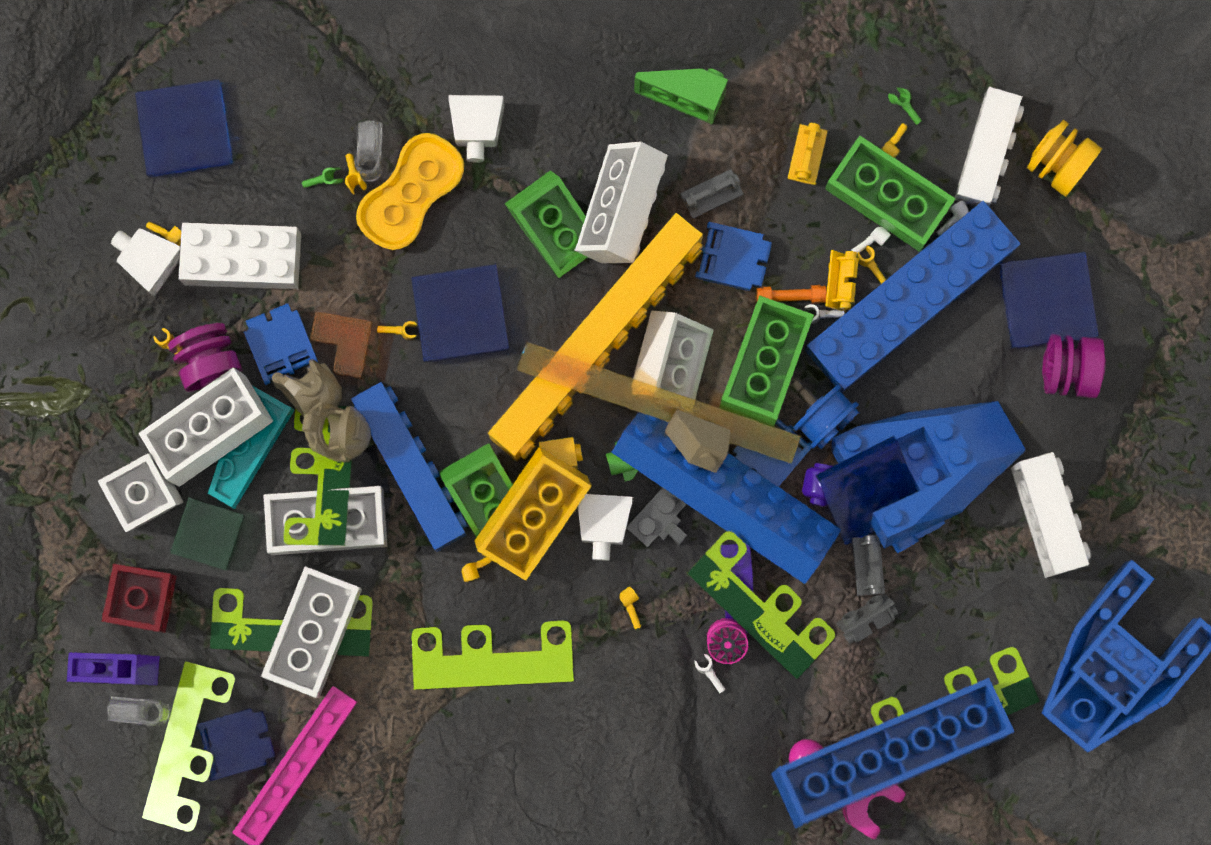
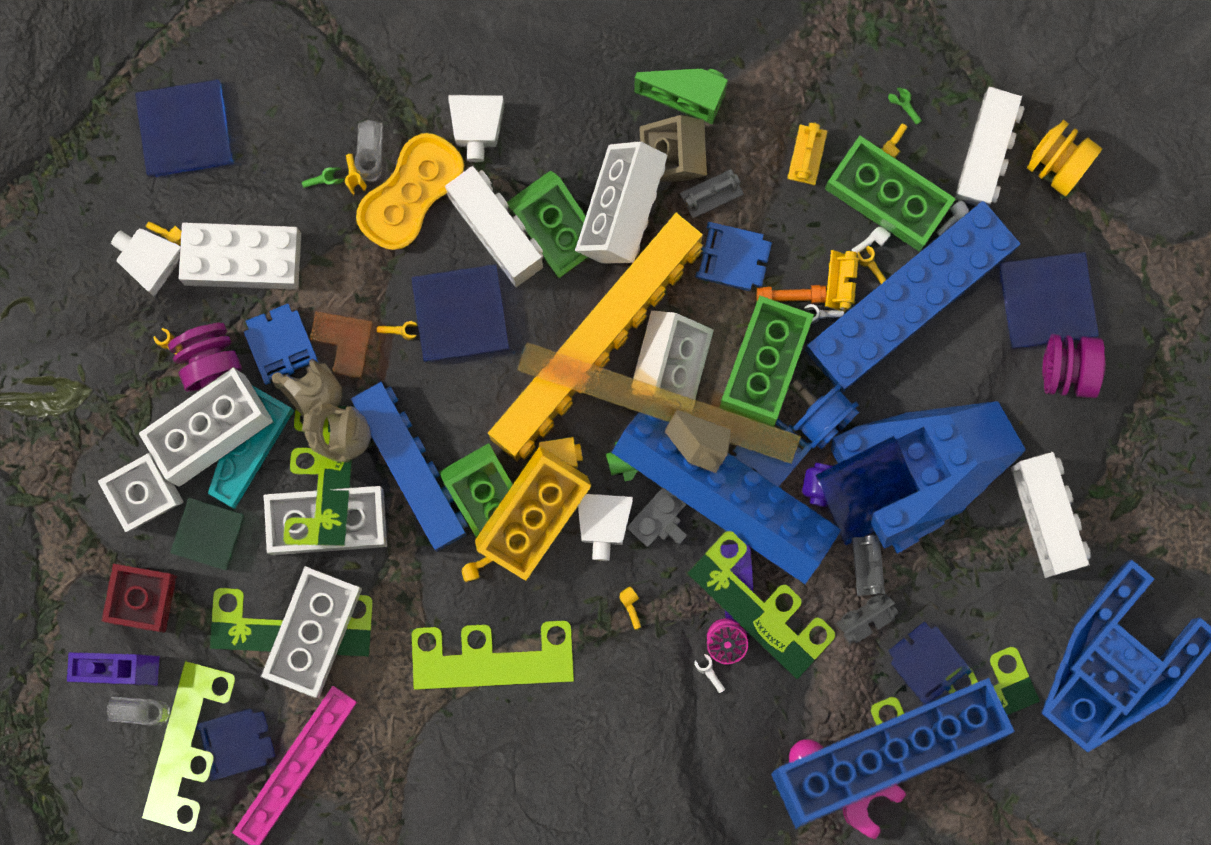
none -> white brick [445,166,544,287]
none -> dark tan slope [640,115,707,182]
none -> clear blue plate [888,622,972,705]

